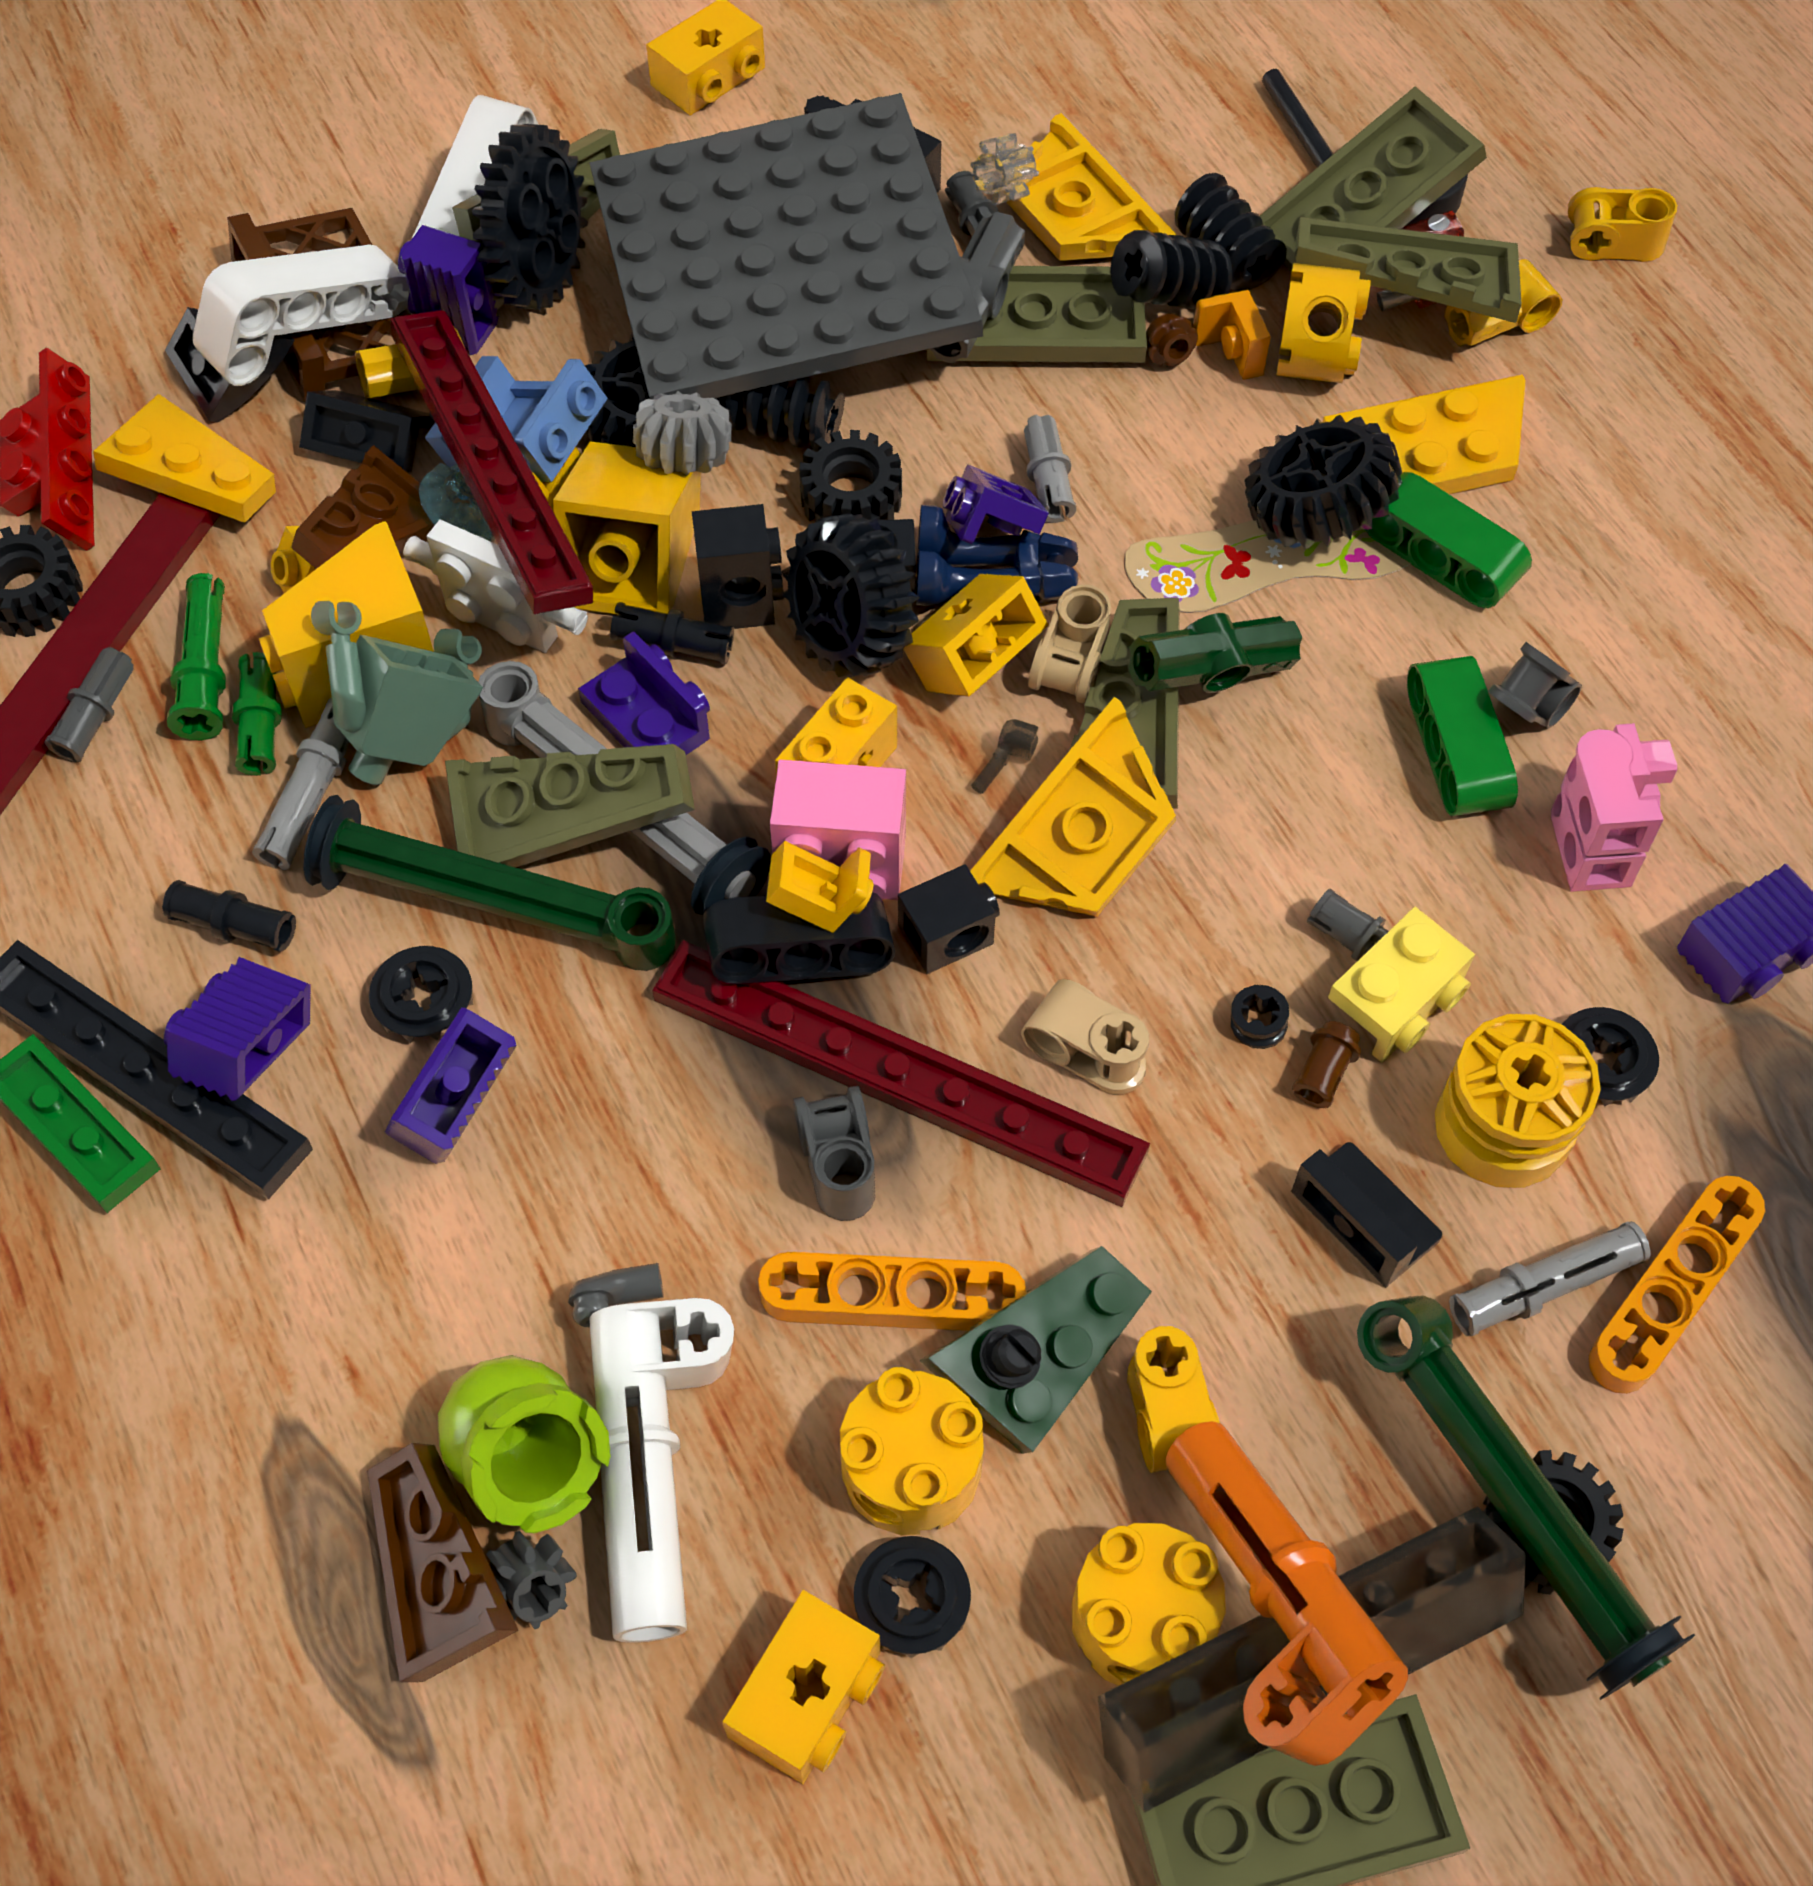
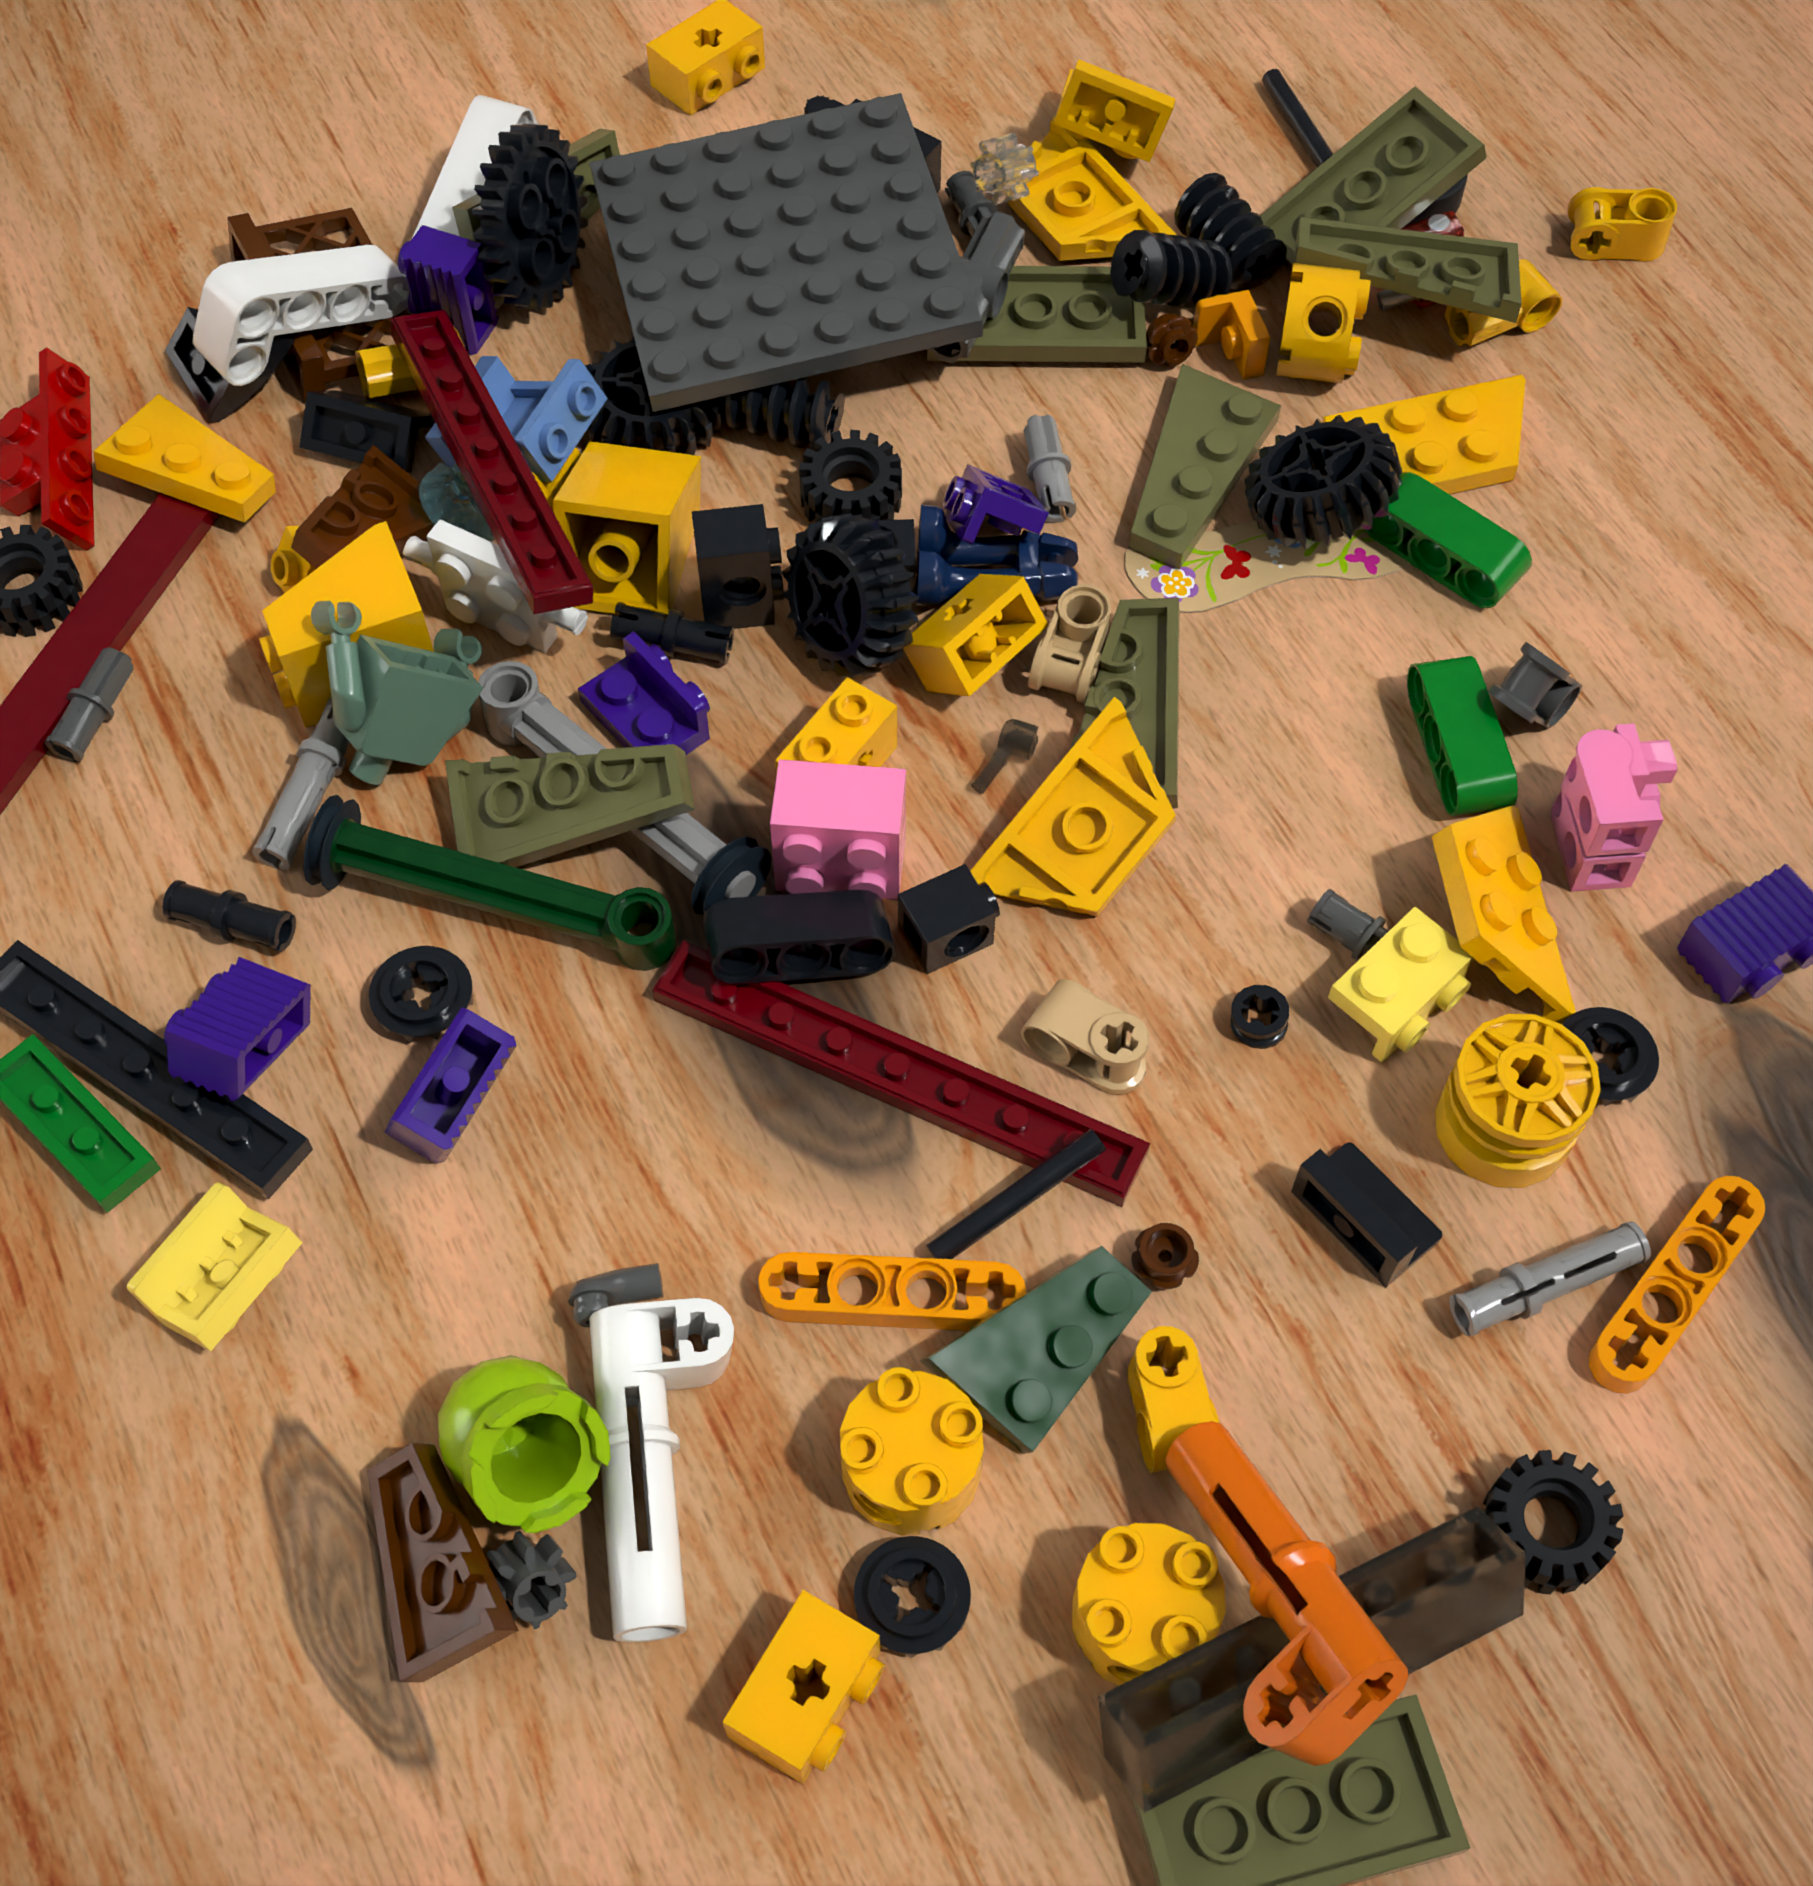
green pin [167,573,226,740] -> none
green pin [232,652,282,776] -> none
light grey gear [633,391,732,476] -> none
yellow bracket [766,840,874,933] -> none
dark grey piece [793,1085,875,1221] -> none
black piece [979,1324,1041,1389] -> none
dark green piece [1128,613,1302,693] -> none
reddish brown pin [1292,1021,1361,1108] -> none
dark green piece [1357,1295,1695,1700] -> none
none -> light yellow bracket [127,1182,303,1351]
none -> black bar [926,1129,1106,1259]
none -> yellow bracket [1053,59,1176,163]
none -> olive wing [1129,364,1281,570]
none -> reddish brown plate [1131,1223,1199,1289]
none -> yellow wing [1431,805,1576,1024]

